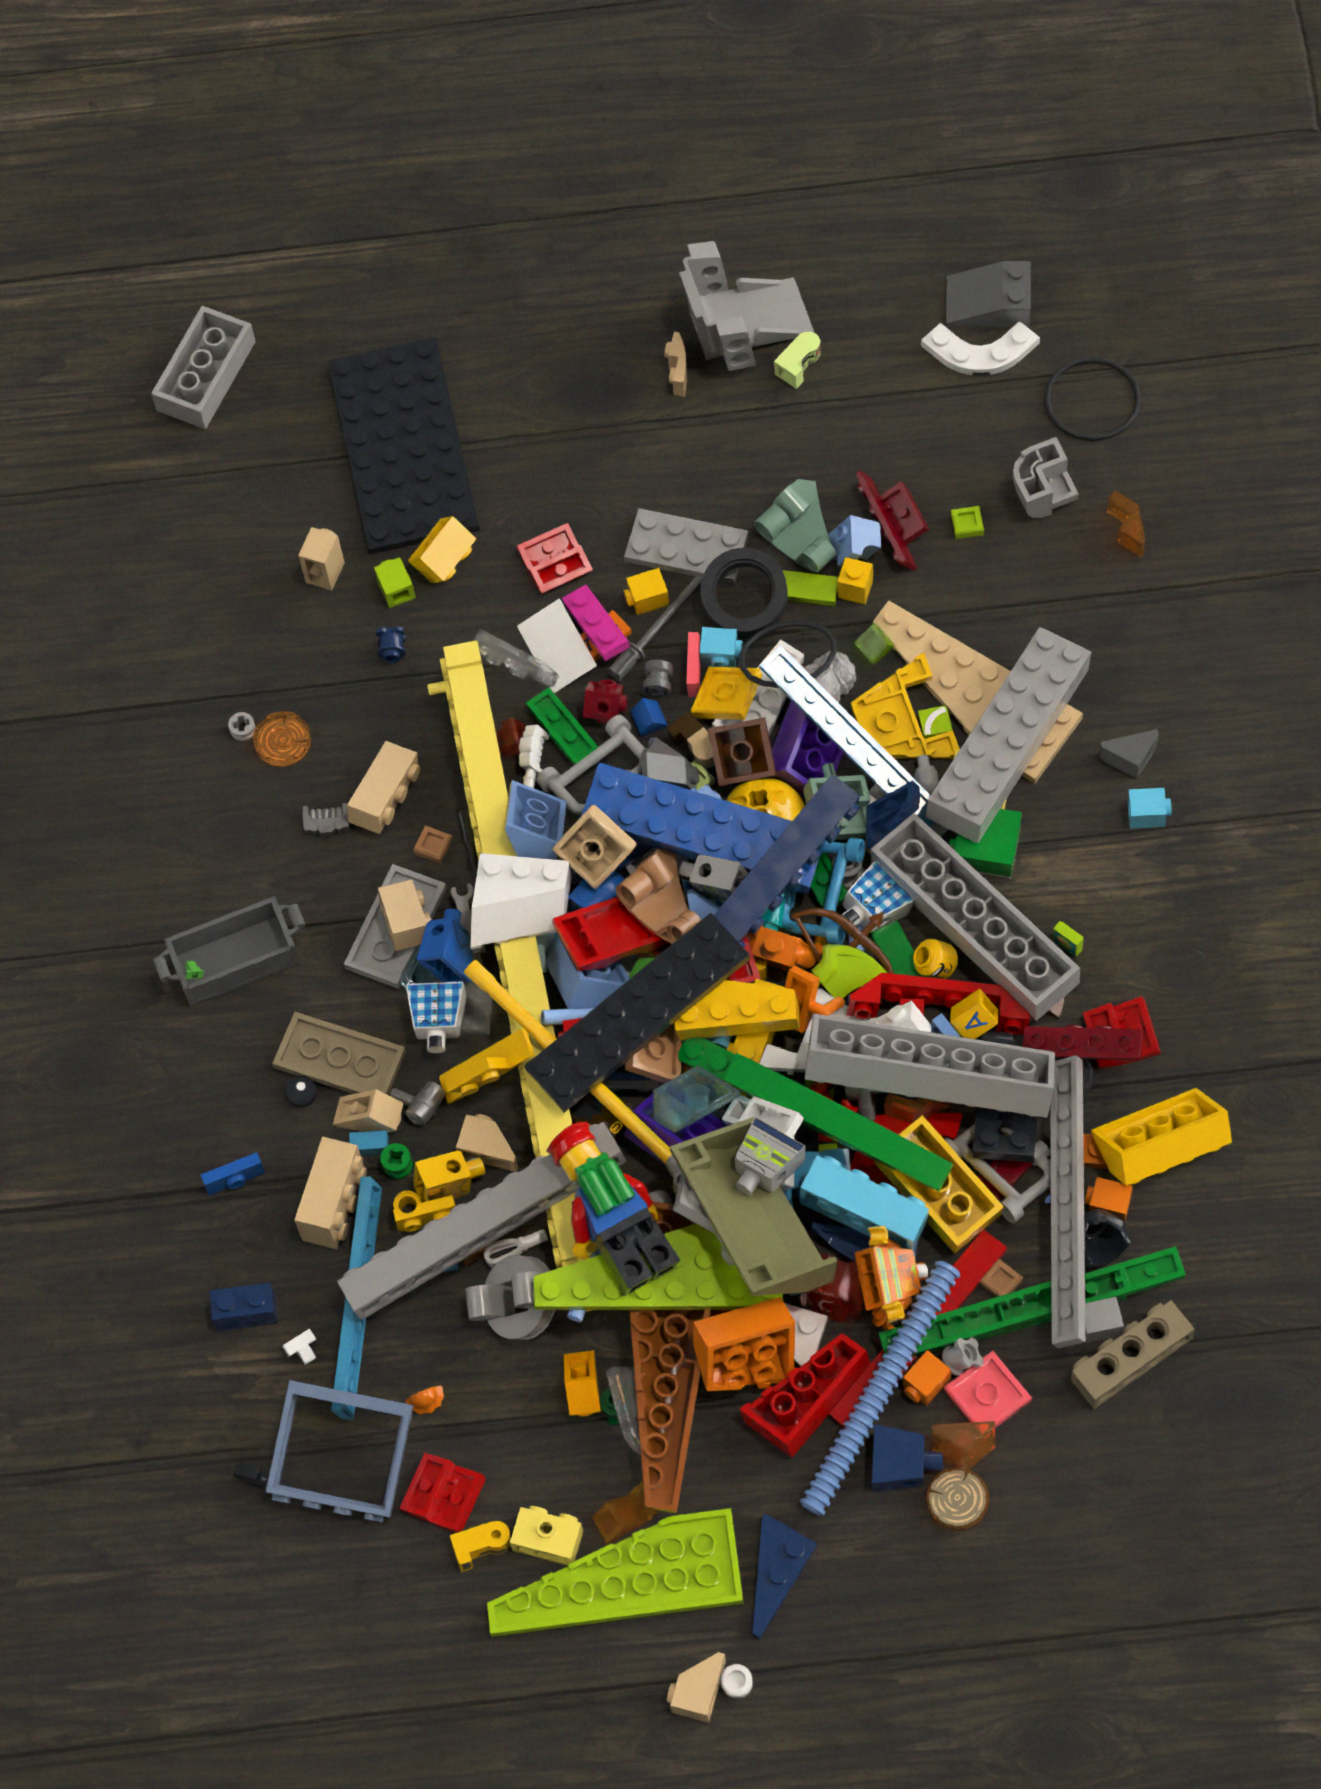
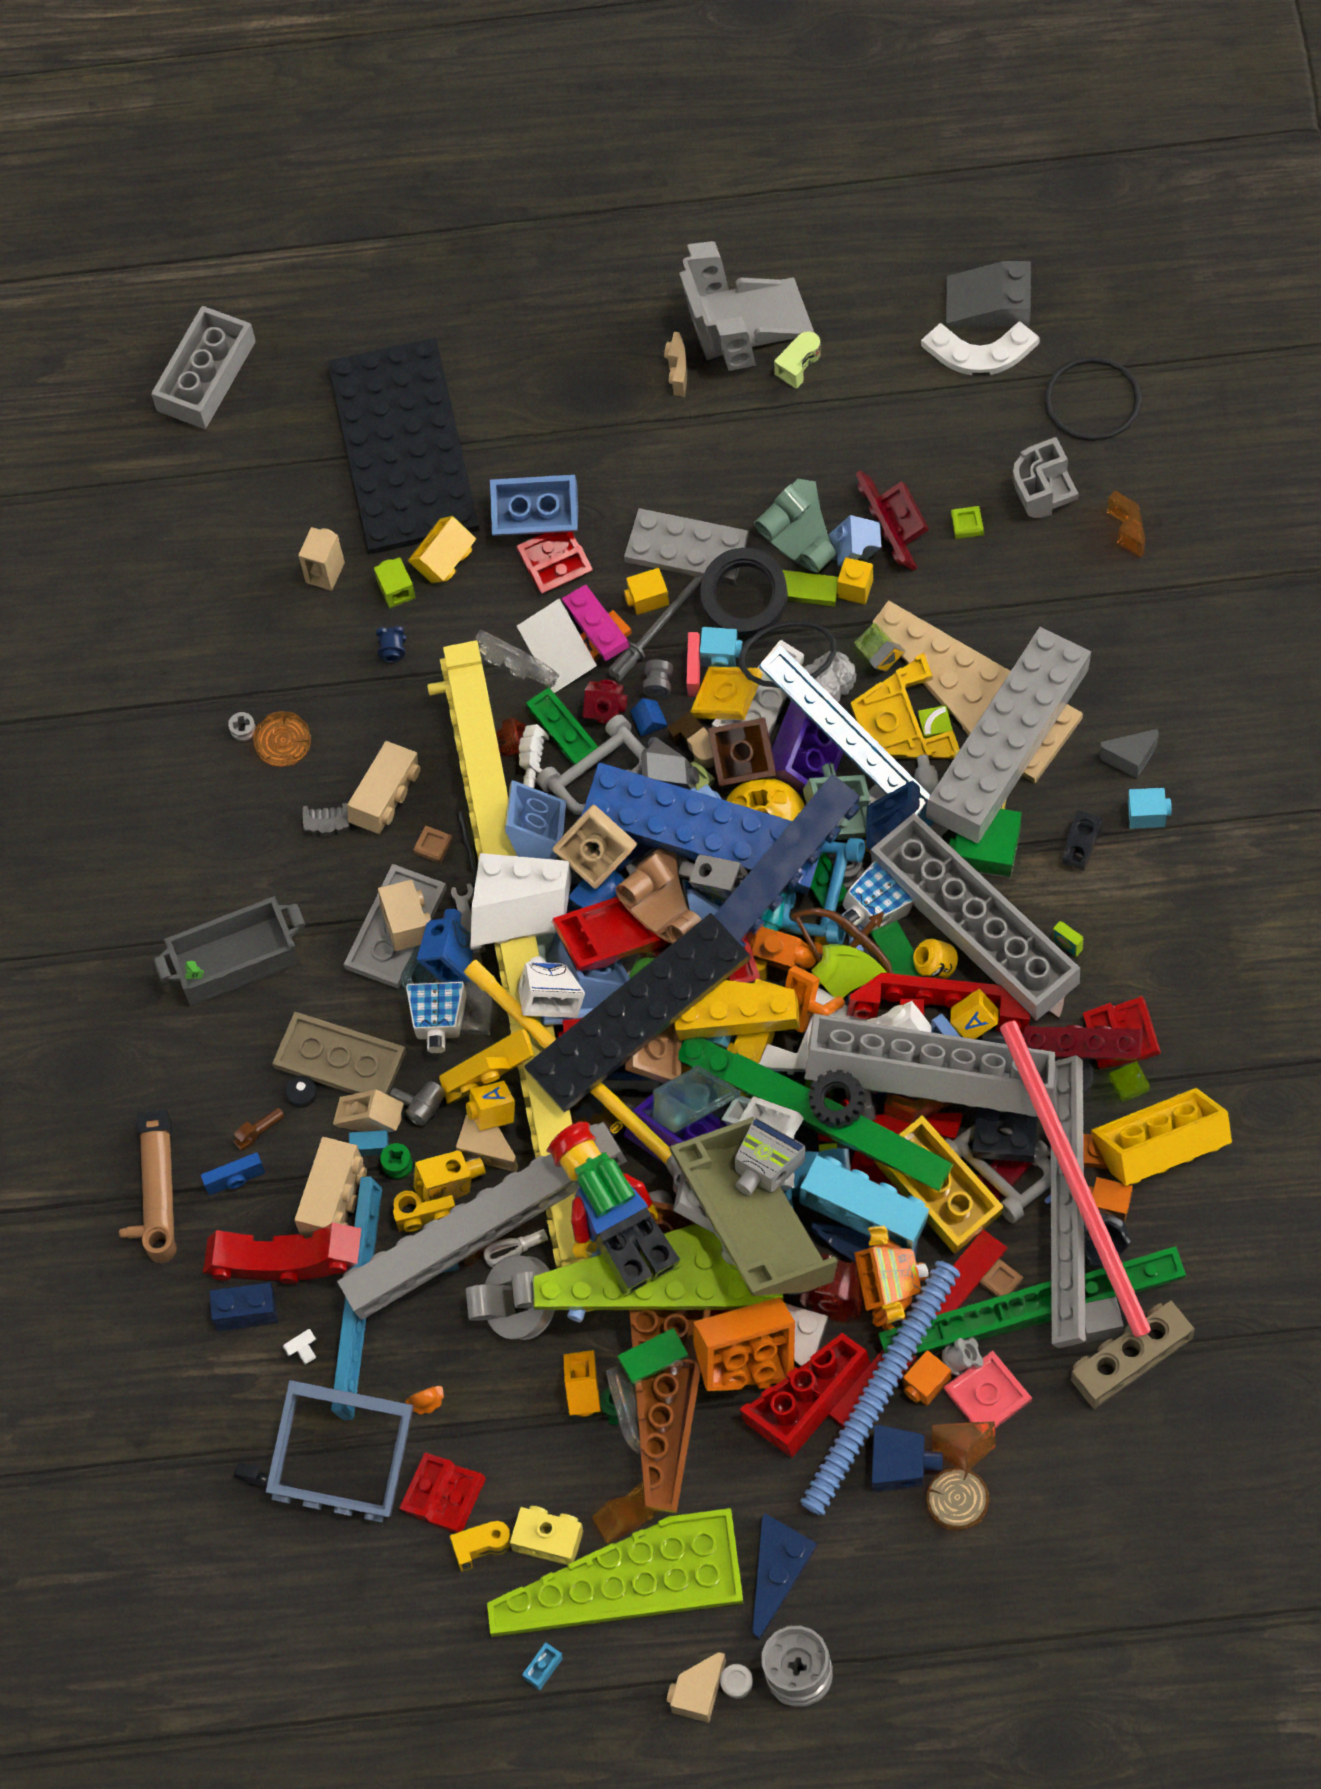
none -> medium nougat piece [119,1110,177,1263]
none -> red brick [203,1222,361,1284]
none -> reddish brown bar [233,1108,284,1150]
none -> yellow brick [466,1081,515,1131]
none -> medium blue slope [490,475,578,536]
none -> white torso [518,956,585,1018]
none -> dark azure piece [522,1642,563,1690]
none -> green tile [618,1328,688,1385]
none -> light grey wheel [762,1626,833,1707]
none -> black tyre [808,1069,866,1129]
none -> dark grey tile [869,641,905,672]
none -> coral axle [1000,1021,1150,1338]
none -> black leg [1061,810,1103,871]
none -> clear neon green tile [1109,1061,1150,1102]

